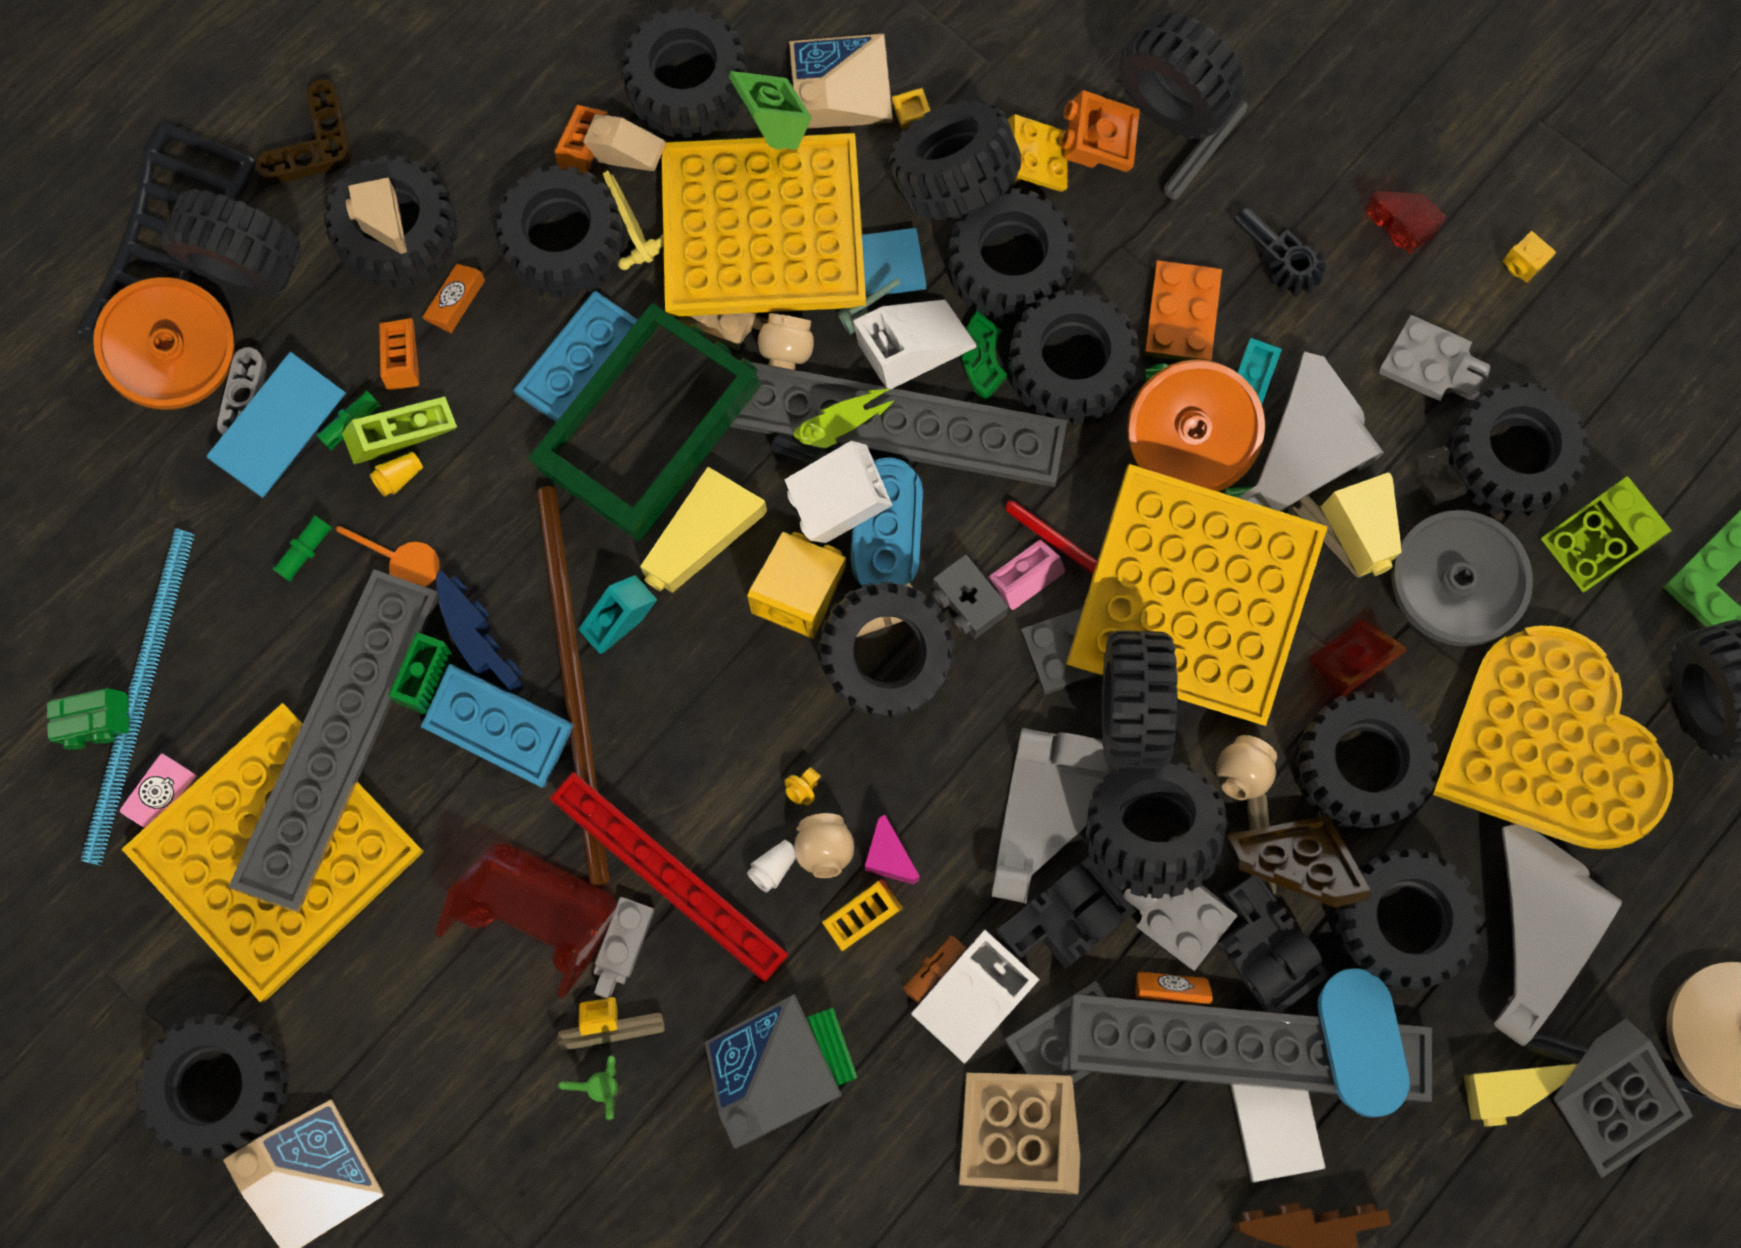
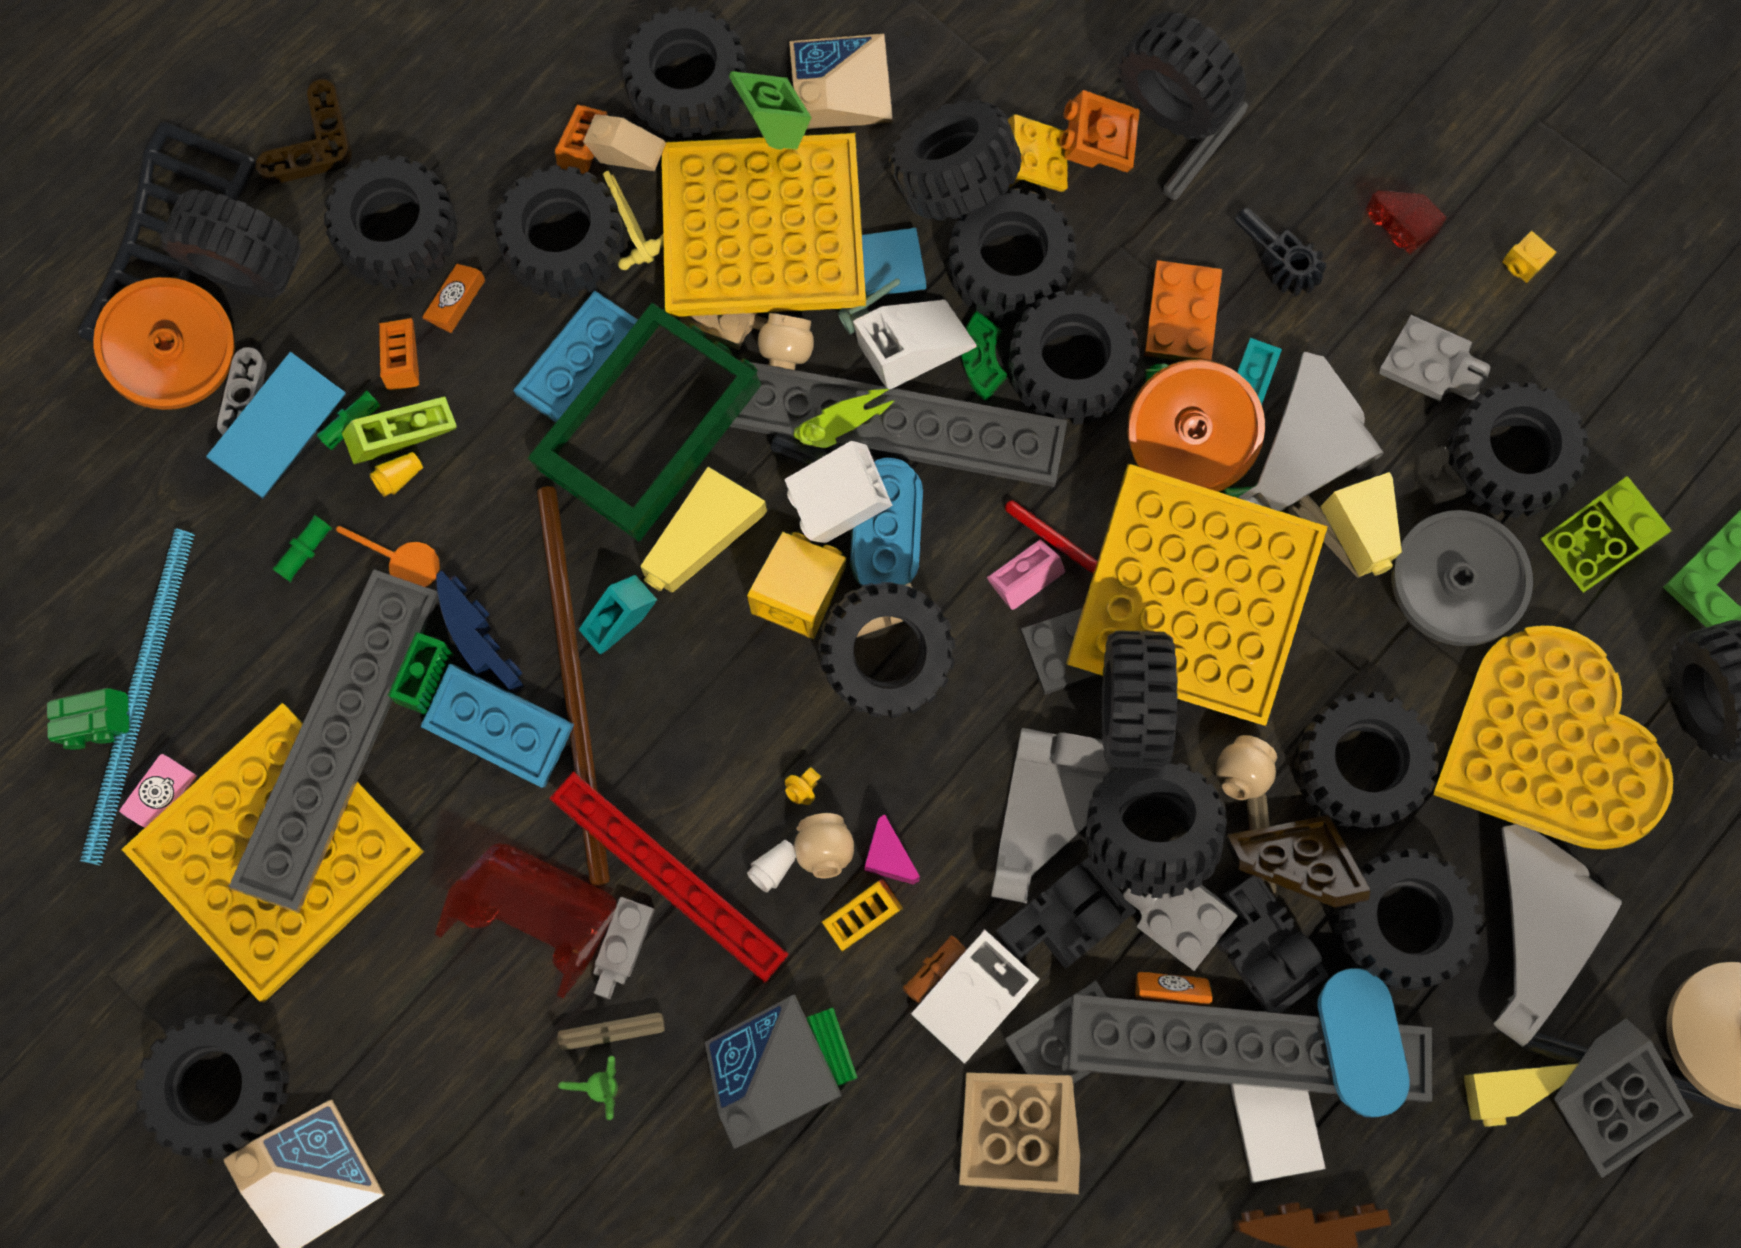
tan slope [346,178,407,254] -> none
yellow tile [579,997,617,1036] -> none
yellow tile [892,88,931,130] -> none
dark grey brick [932,555,1009,640] -> none
clear red slope [1309,619,1407,698] -> none

